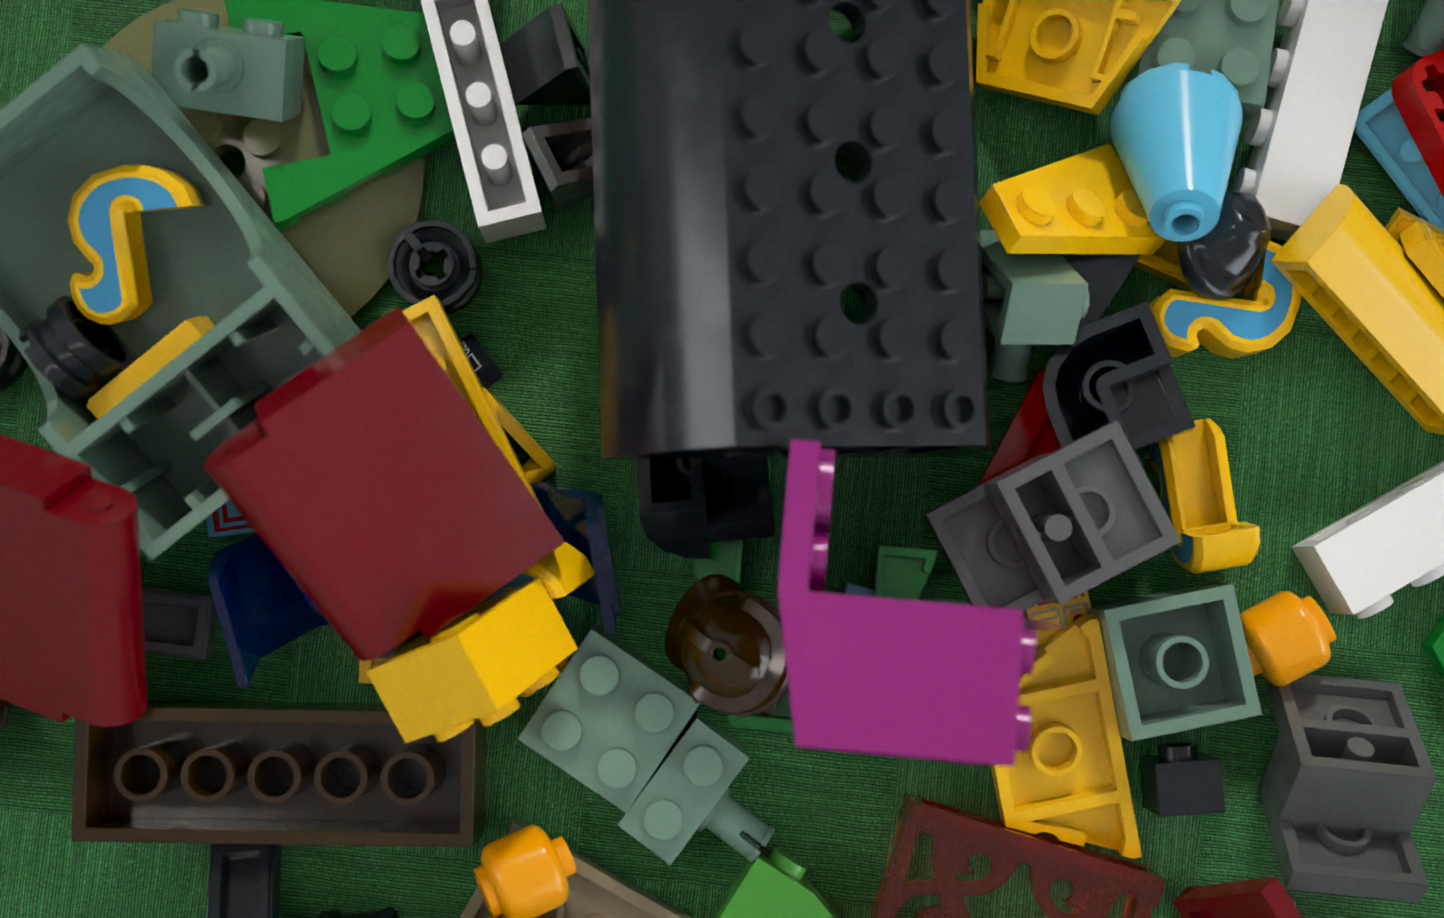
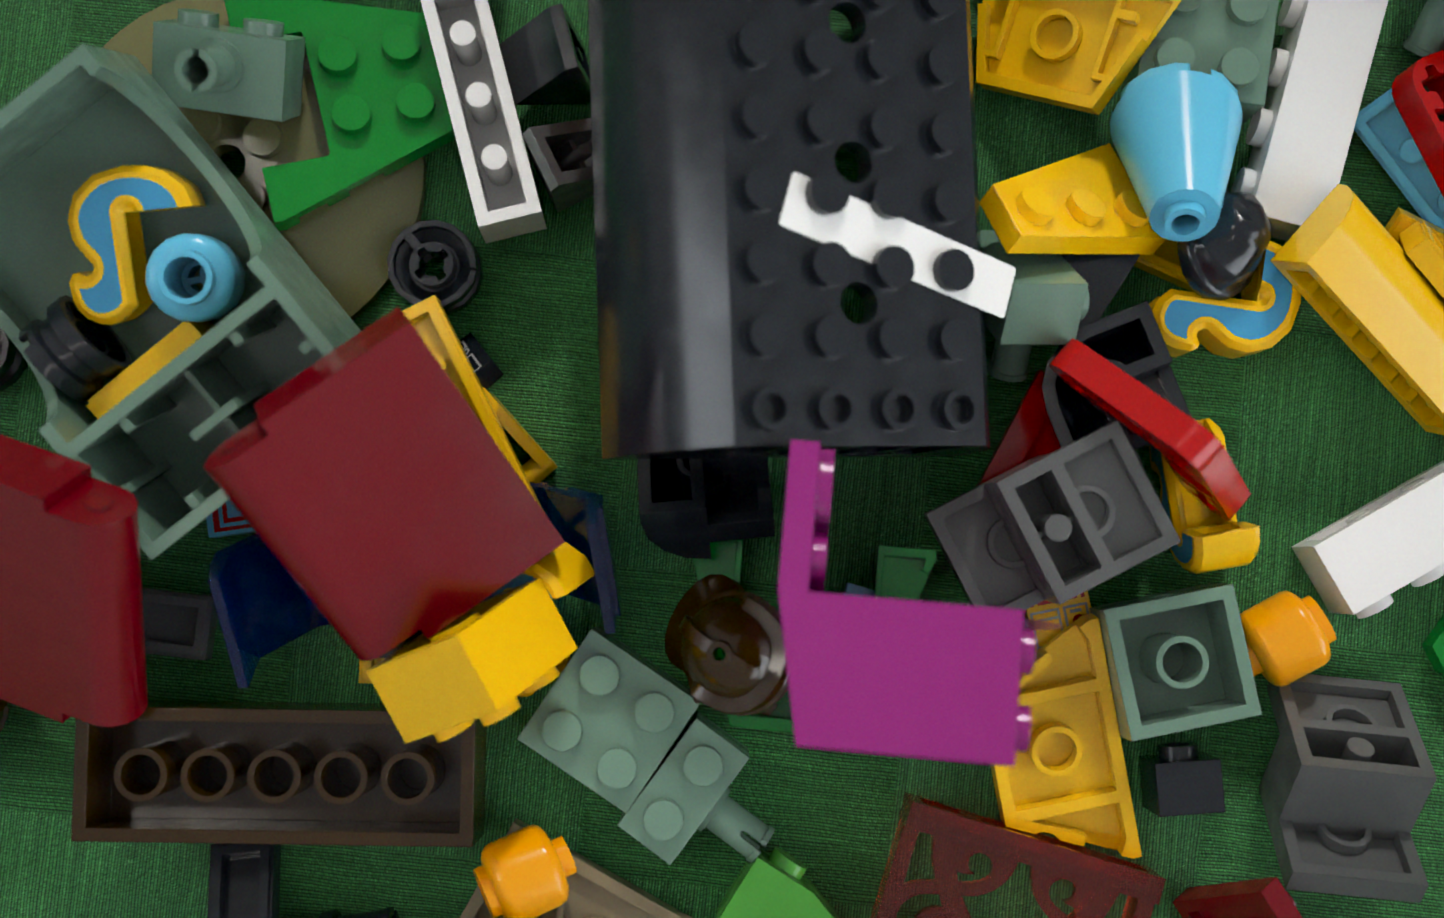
none -> medium azure head [145,233,245,322]
none -> white sticker [779,172,1016,318]
none -> red beam [1049,338,1251,521]

